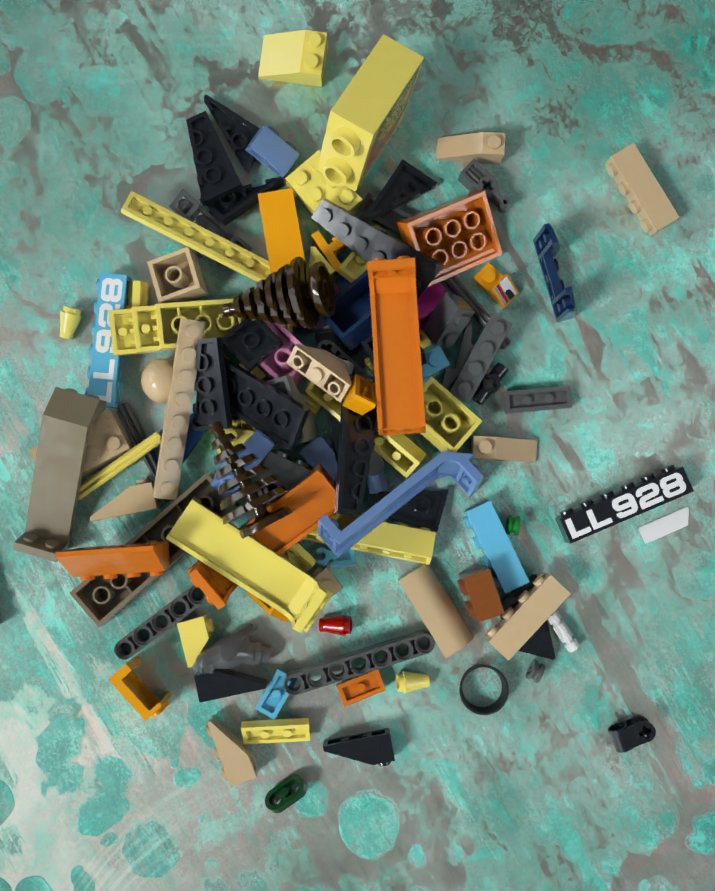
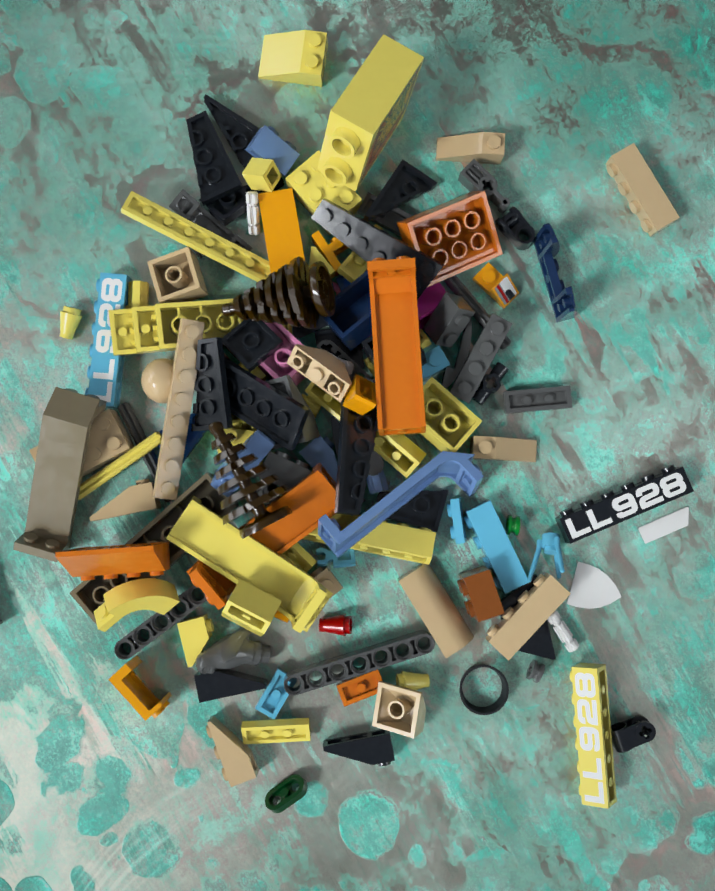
none -> light yellow arch [94,578,180,632]
none -> light yellow slope [221,579,282,637]
none -> light yellow brick [242,157,282,192]
none -> white axle [246,191,260,235]
none -> tan slope [372,681,426,739]
none -> medium azure plate [447,498,467,544]
none -> black piece [495,206,535,250]
none -> medium azure plant [527,532,565,582]
none -> white sticker [567,562,622,609]
none -> light yellow brick [570,663,617,809]

